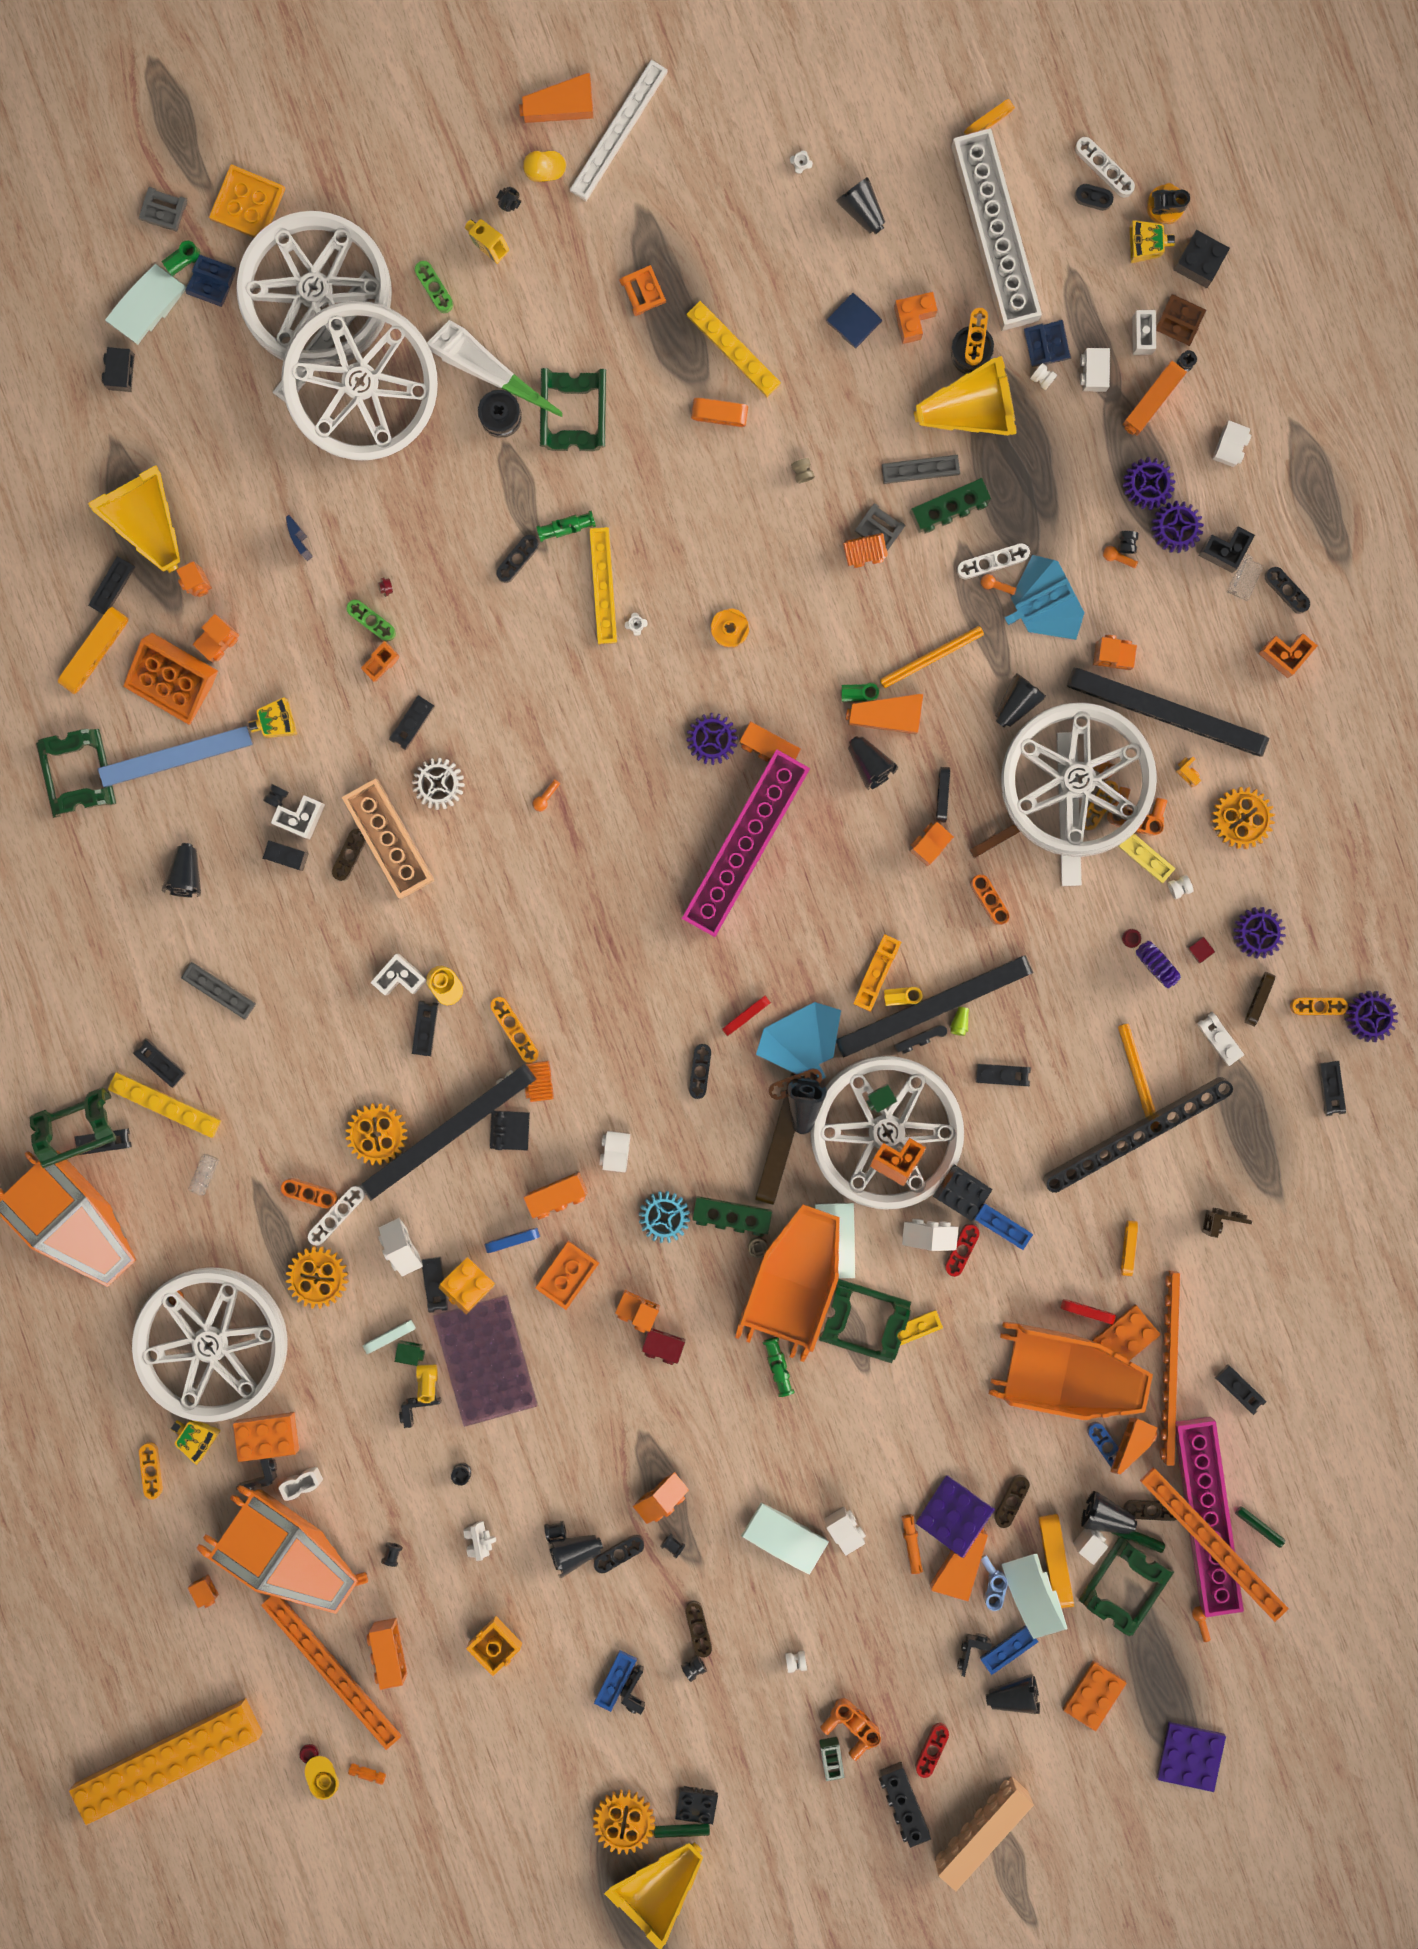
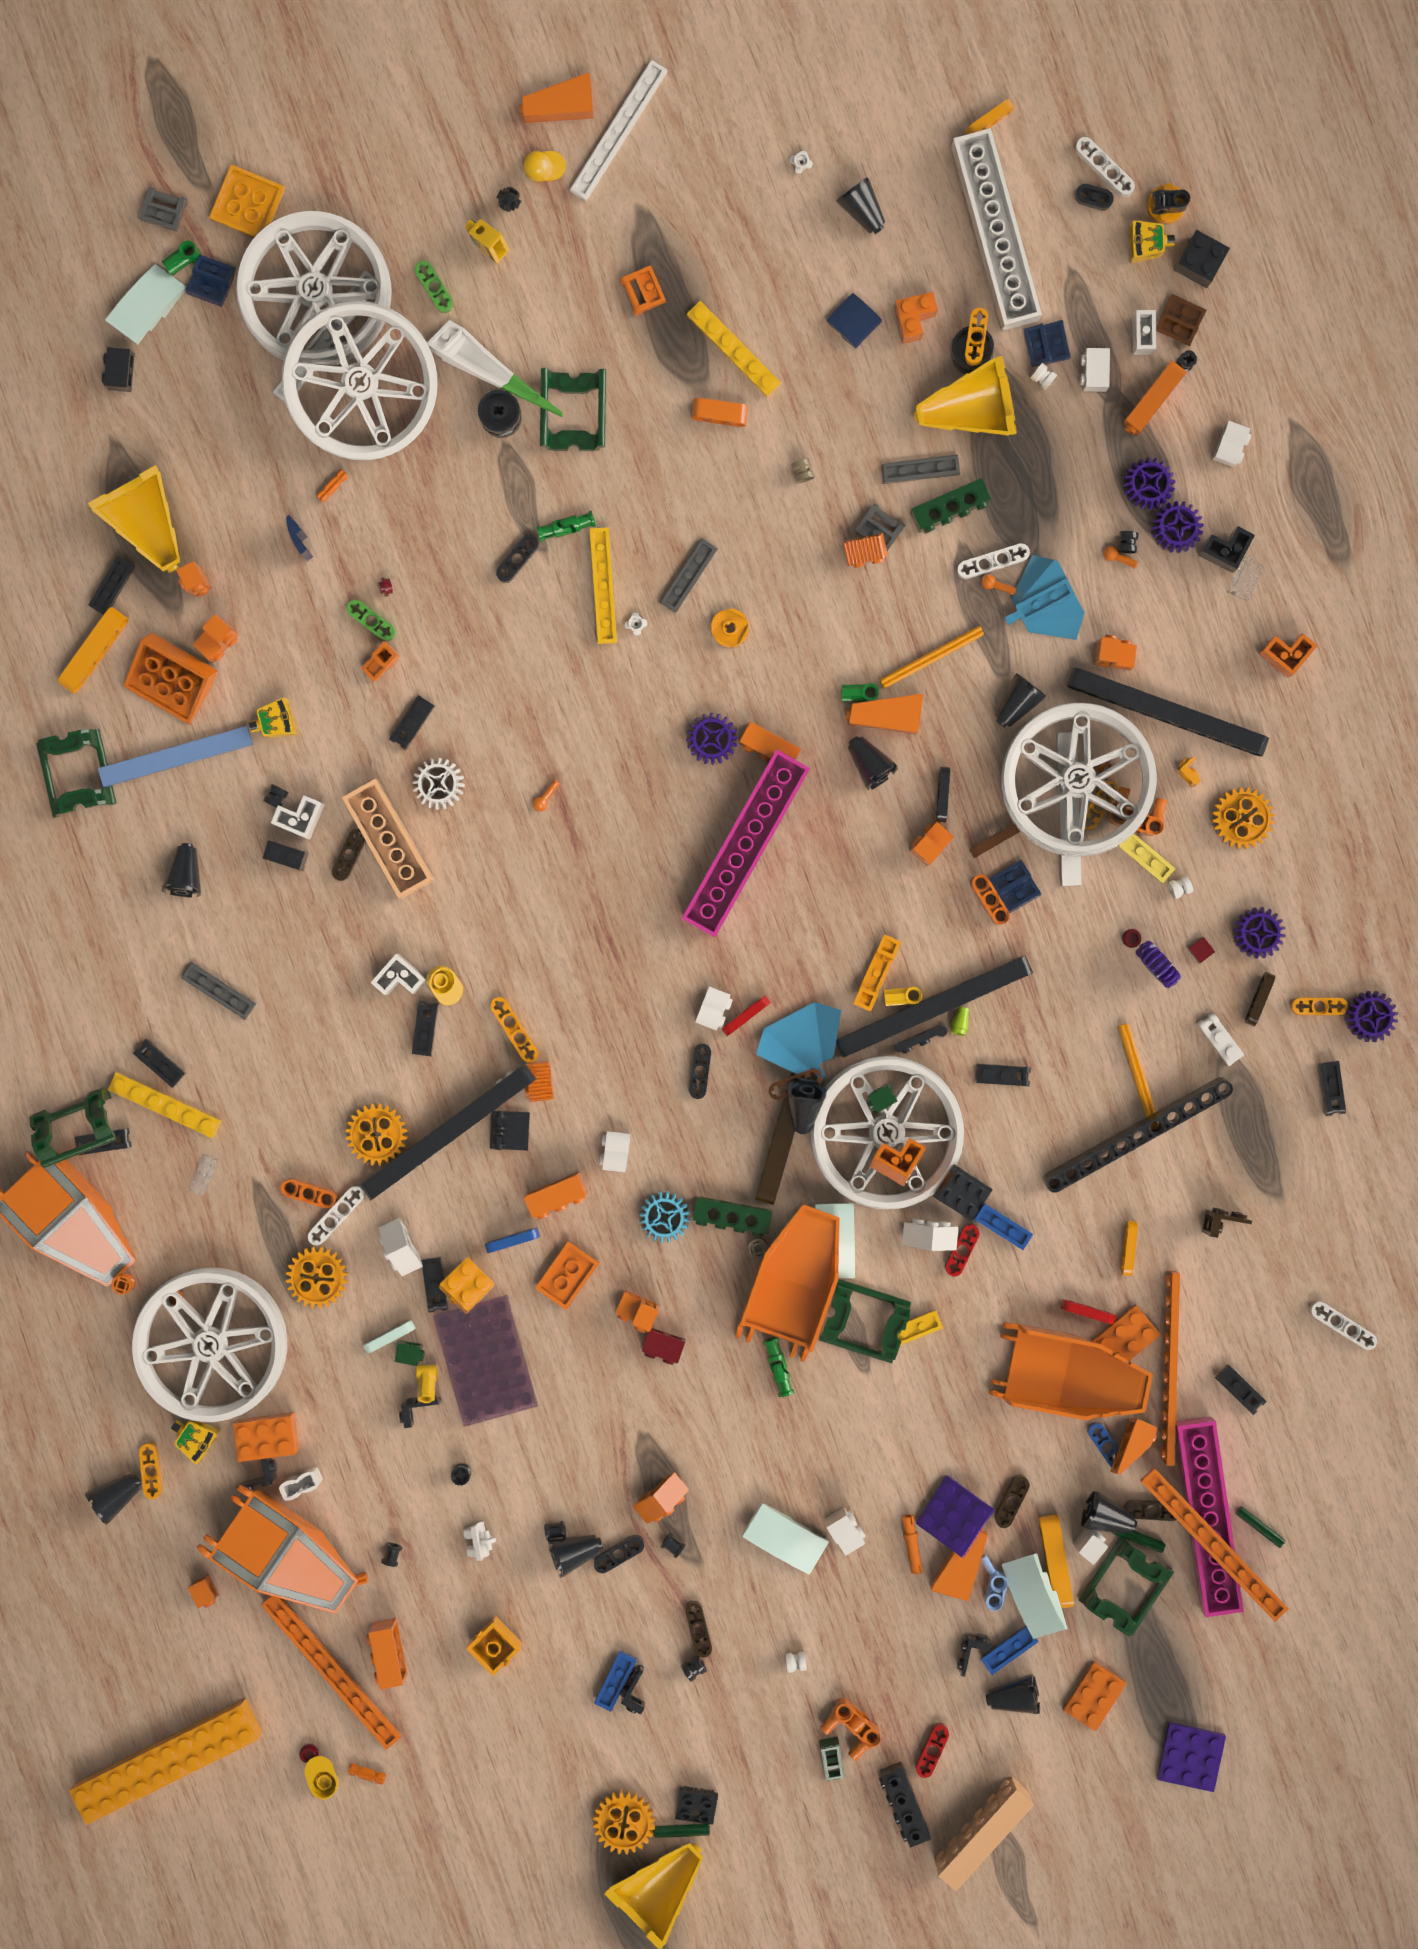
orange bar [1192,1606,1211,1642] -> none
black beam [1265,567,1310,614] -> none
none -> black cone [85,1474,142,1525]
none -> orange wheel [112,1273,136,1295]
none -> orange axle [316,469,348,503]
none -> dark grey tile [660,538,718,614]
none -> white brick [695,986,733,1031]
none -> dark blue slope [989,860,1041,914]
none -> white beam [1309,1301,1377,1350]

